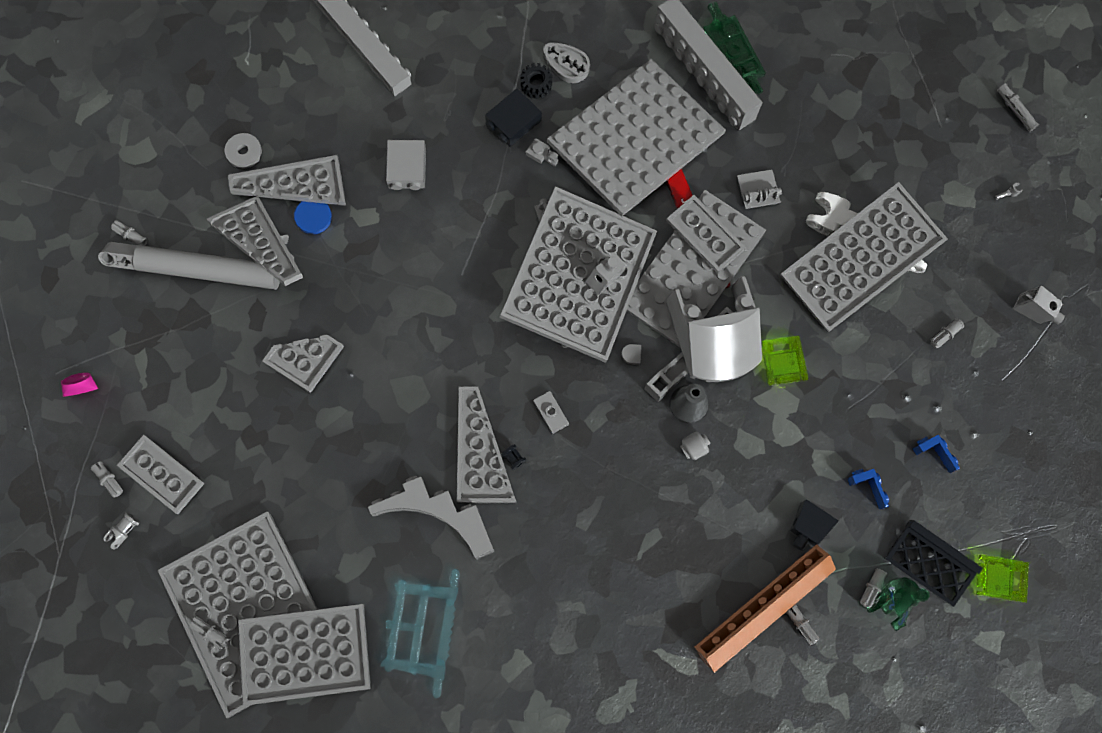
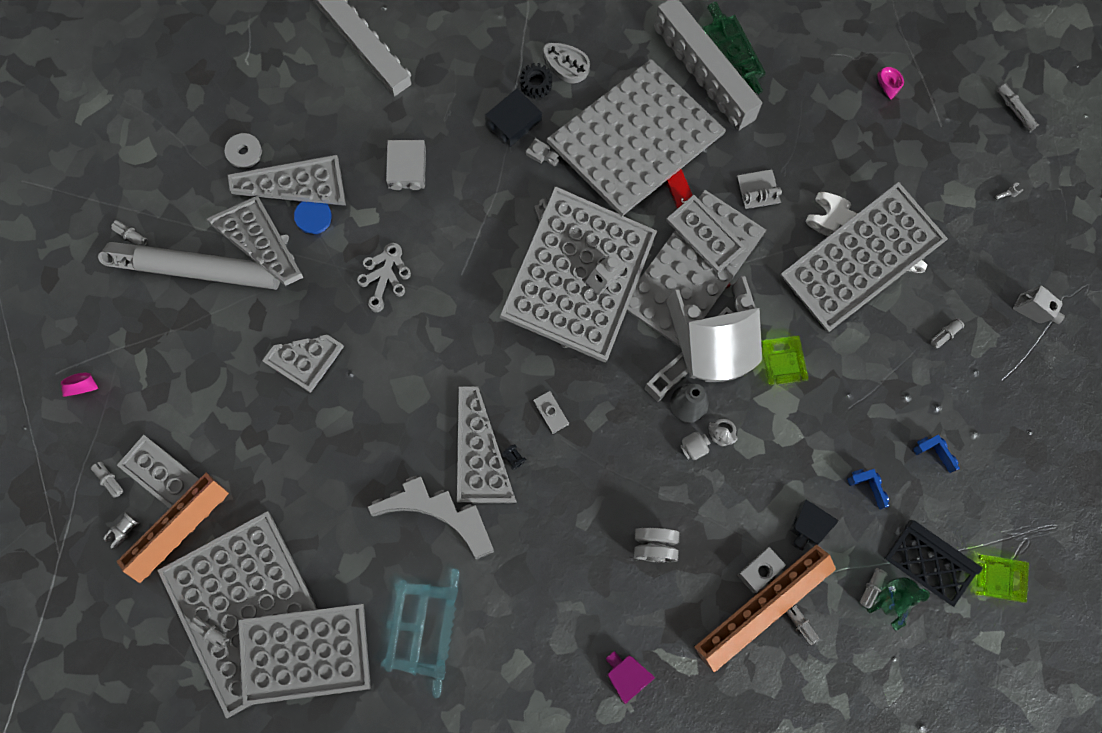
light grey tile [621,344,641,365] -> none
none -> nougat brick [117,472,229,583]
none -> light grey plant [357,243,411,312]
none -> magenta torso [605,651,655,704]
none -> light grey wheel [634,528,679,563]
none -> light grey piece [708,418,738,446]
none -> light grey brick [737,547,786,593]
none -> dark pink piece [877,67,904,99]

